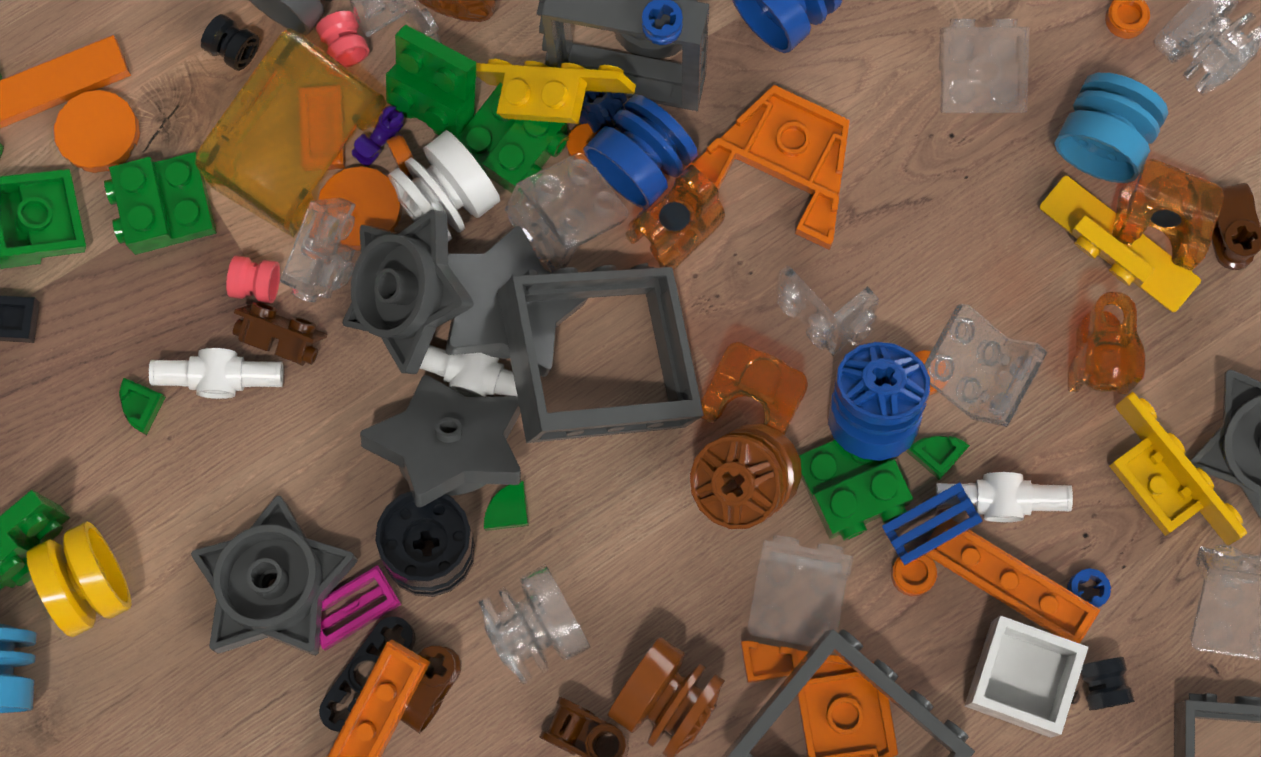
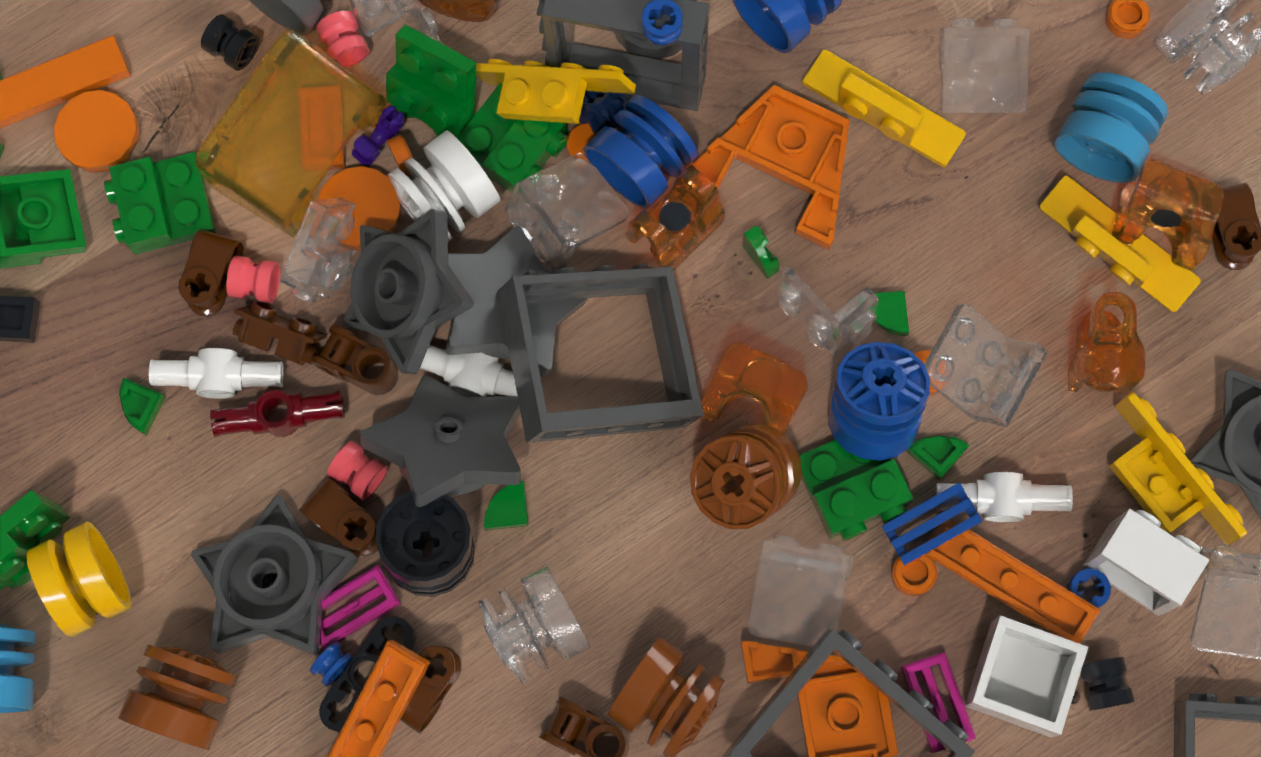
none -> dark orange wheel [118,644,238,750]
none -> reddish brown piece [178,229,244,317]
none -> dark red pin [210,390,345,437]
none -> reddish brown piece [299,477,378,557]
none -> reddish brown piece [310,324,398,395]
none -> blue bush [310,642,353,687]
none -> coral wheel [327,441,388,501]
none -> green tile [742,225,779,279]
none -> yellow bracket [802,50,966,169]
none -> green tile [860,291,909,336]
none -> dark pink tile [901,652,976,754]
none -> white piece [1082,509,1209,616]

